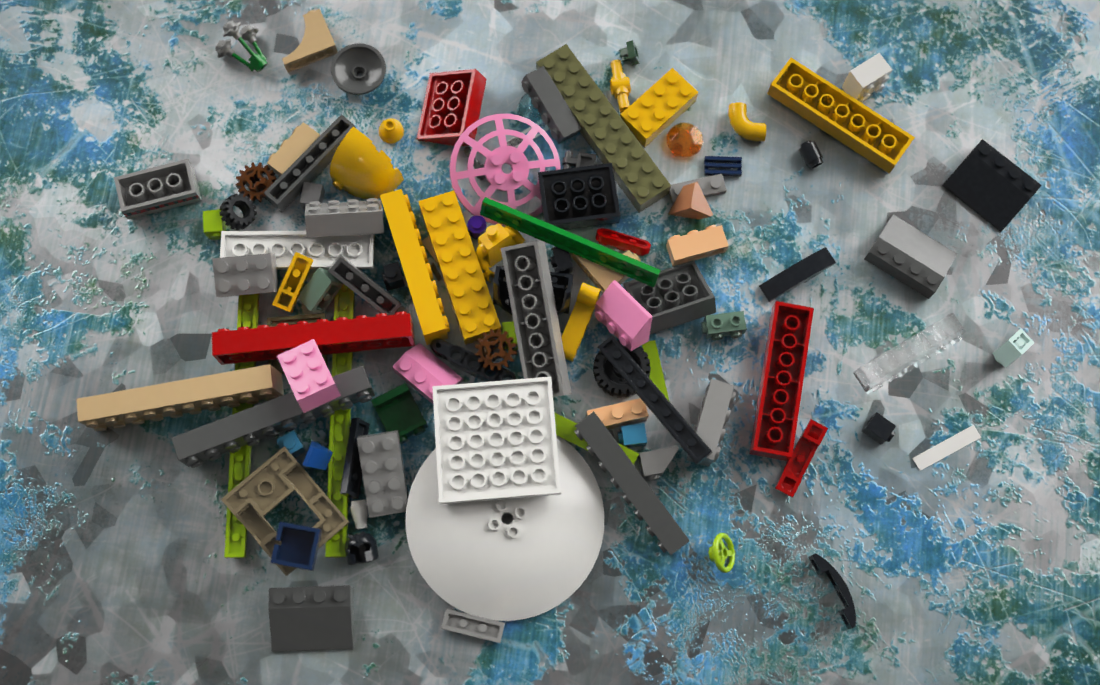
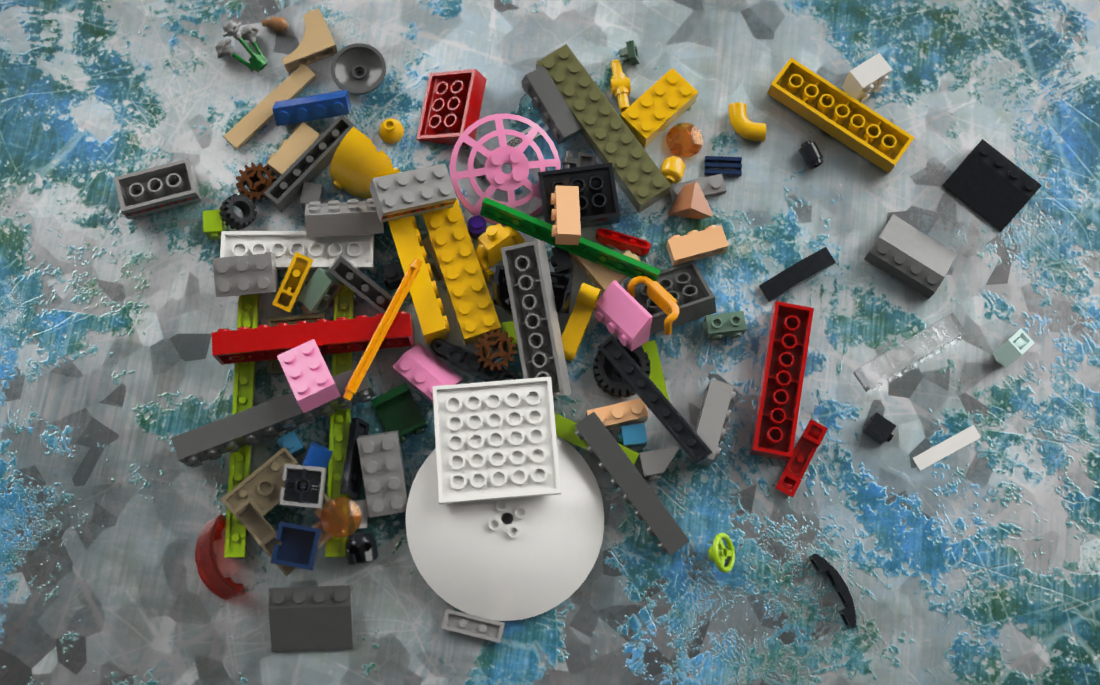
tan brick [76,364,284,431] -> none
none -> clear red windscreen [195,515,246,600]
none -> tan tile [224,63,317,150]
none -> medium nougat cylinder [262,17,288,32]
none -> blue brick [272,90,351,126]
none -> piece [279,464,327,510]
none -> clear orange dish [321,497,362,538]
none -> light orange piece [342,258,423,401]
none -> light grey brick [369,164,457,223]
none -> light nougat brick [551,186,581,245]
none -> light orange piece [627,276,680,335]
none -> yellow head [660,156,685,185]

